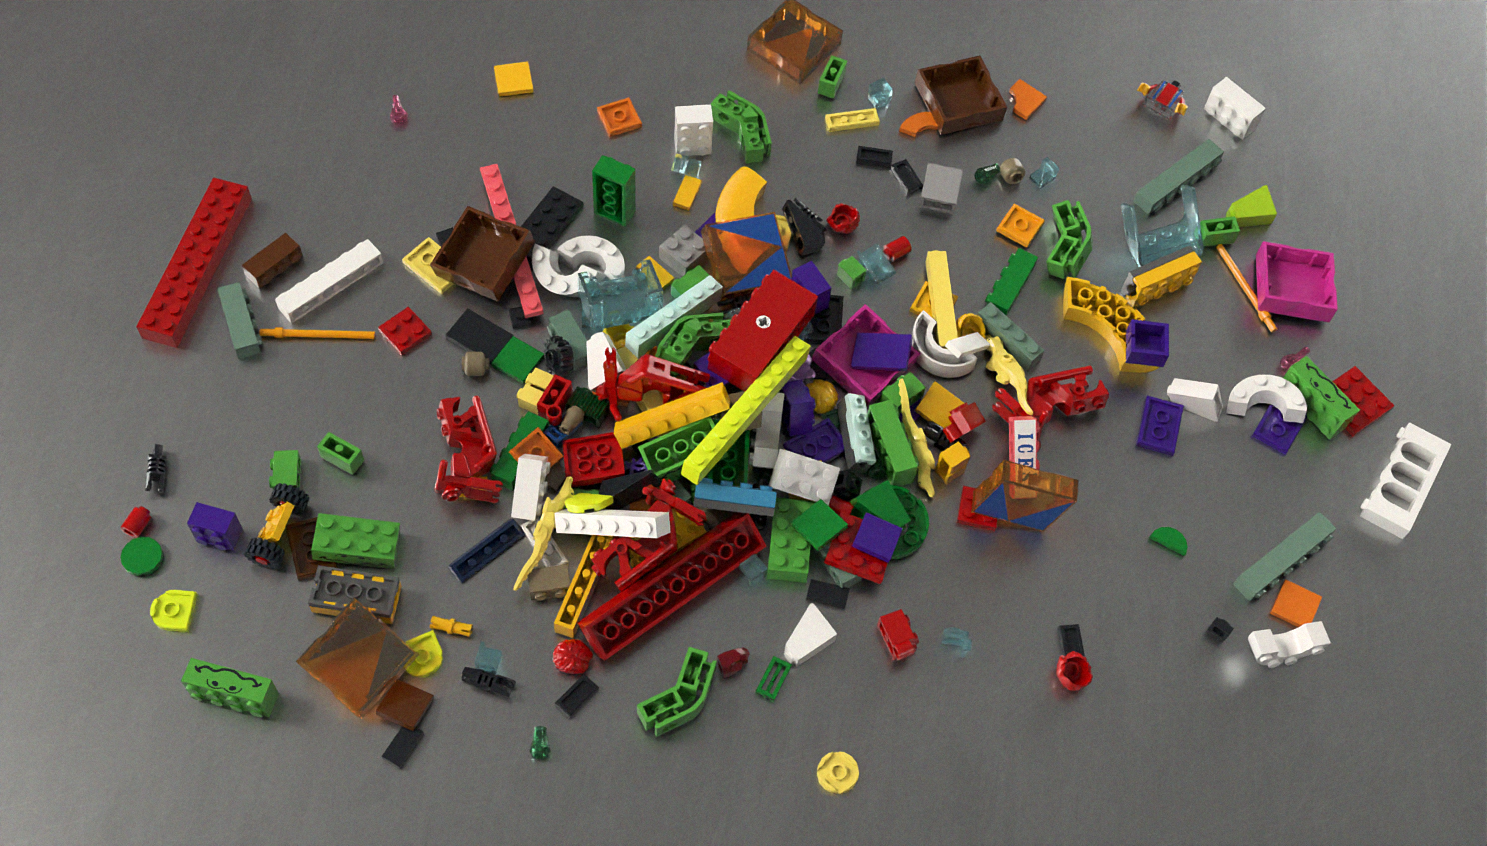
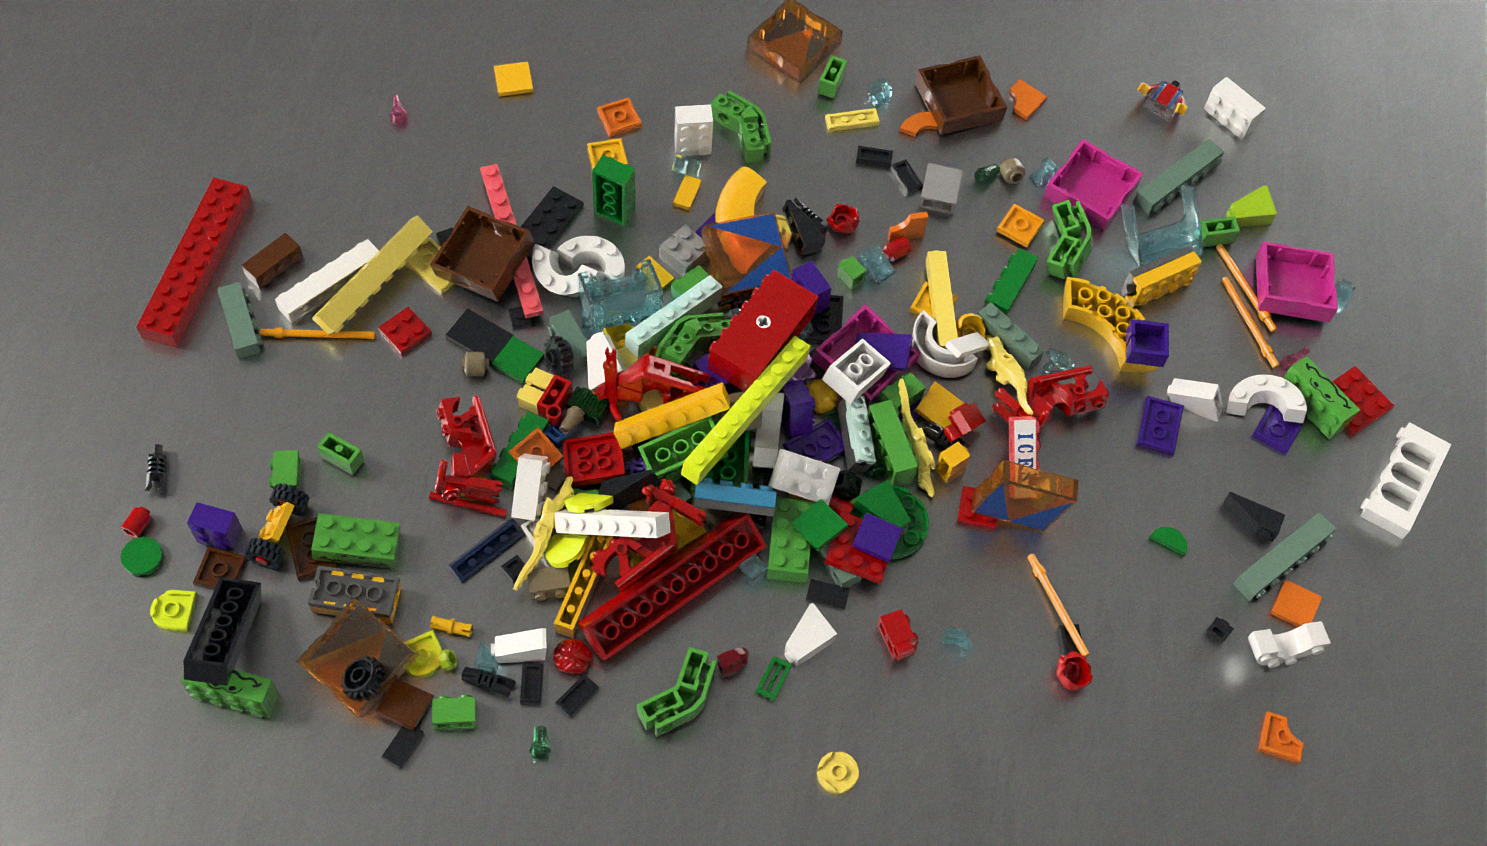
none -> black brick [183,577,261,686]
none -> reddish brown tile [193,547,248,590]
none -> light yellow brick [312,215,433,334]
none -> black gear [341,656,386,702]
none -> red piece [429,492,507,517]
none -> bright green brick [432,695,477,730]
none -> lime tile [438,649,457,671]
none -> white slope [491,628,547,663]
none -> black tile [501,555,525,583]
none -> black tile [520,663,544,705]
none -> neon yellow tile [545,534,591,568]
none -> yellow tile [587,138,628,170]
none -> white brick [822,338,891,405]
none -> orange tile [887,211,929,242]
none -> light orange bar [1027,554,1090,657]
none -> dark pink tile [1043,139,1144,232]
none -> clear light blue tile [1043,348,1075,374]
none -> light orange bar [1221,277,1280,369]
none -> black slope [1223,492,1285,542]
none -> orange tile [1258,711,1304,764]
none -> clear light blue bracket [1335,279,1355,308]

